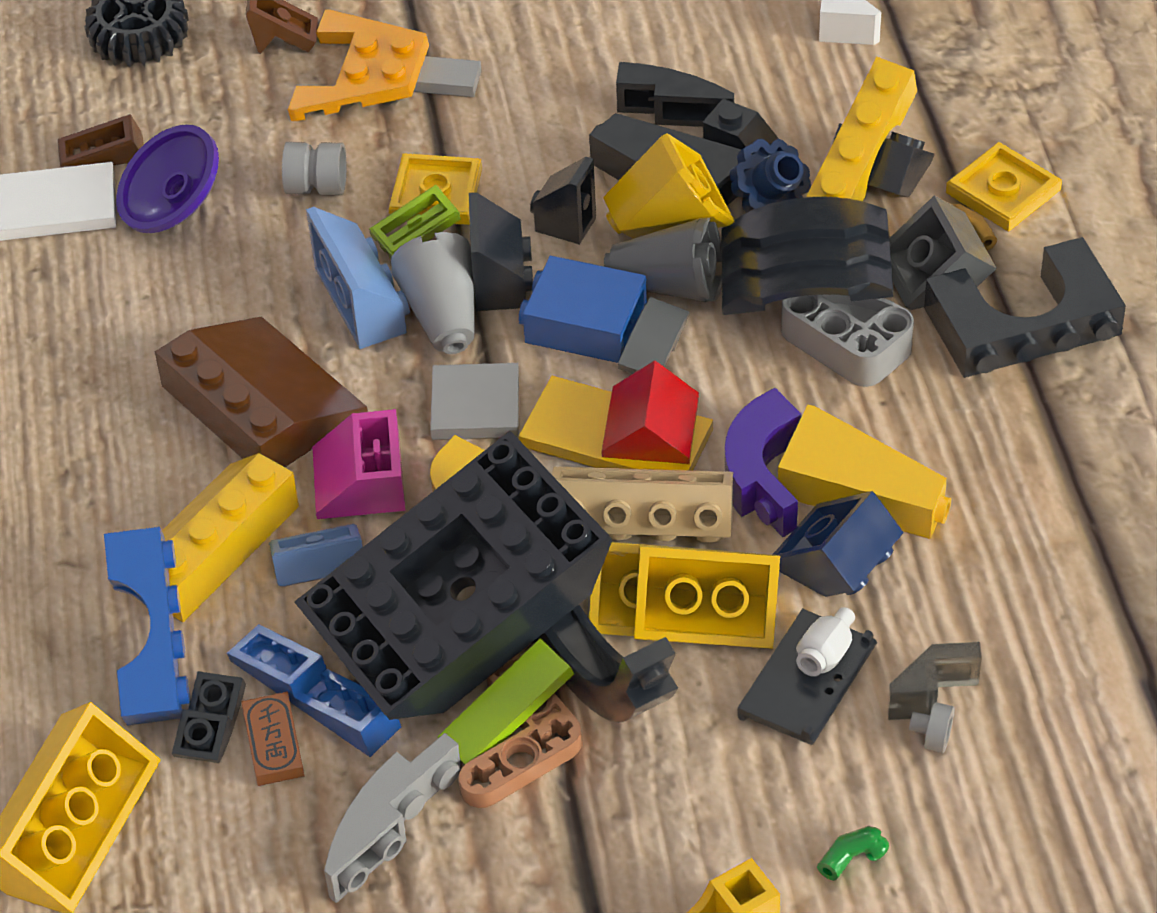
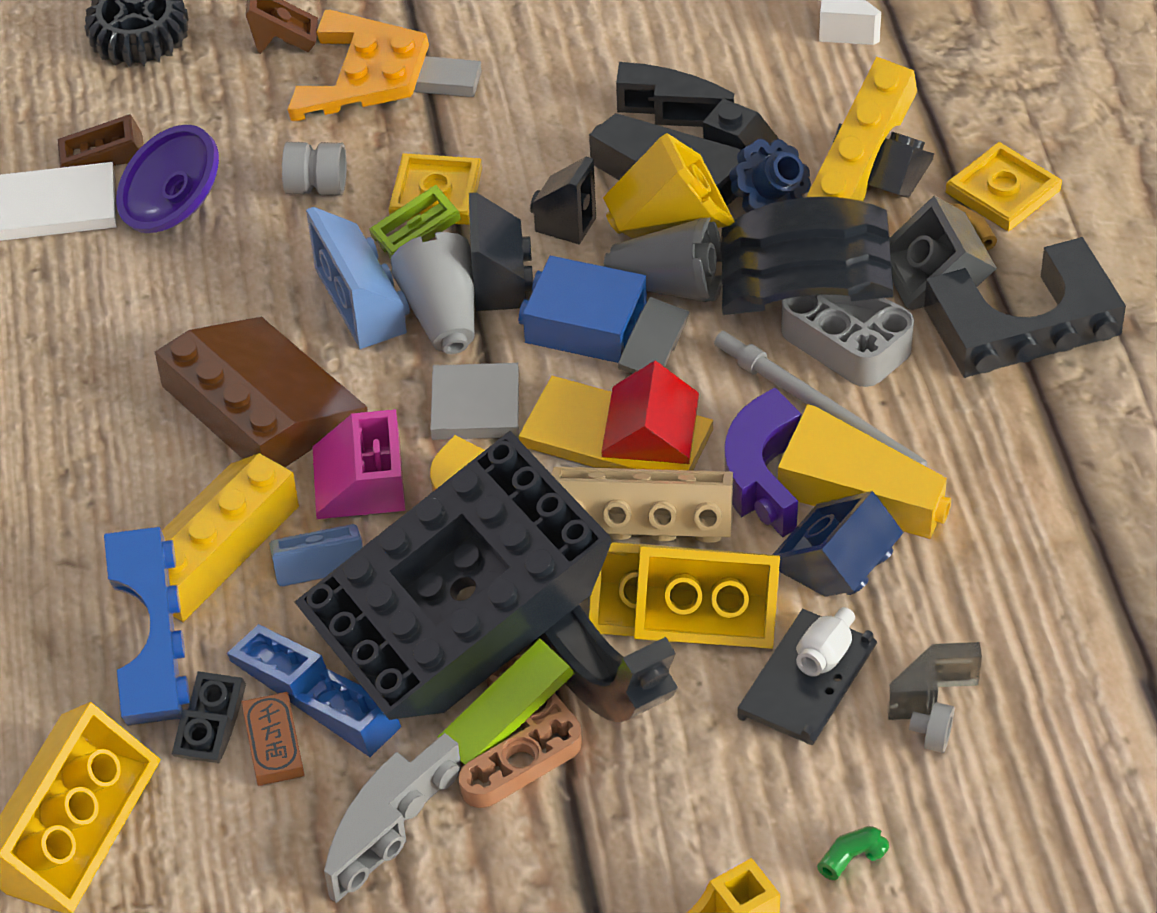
none -> light grey bar [714,331,927,466]

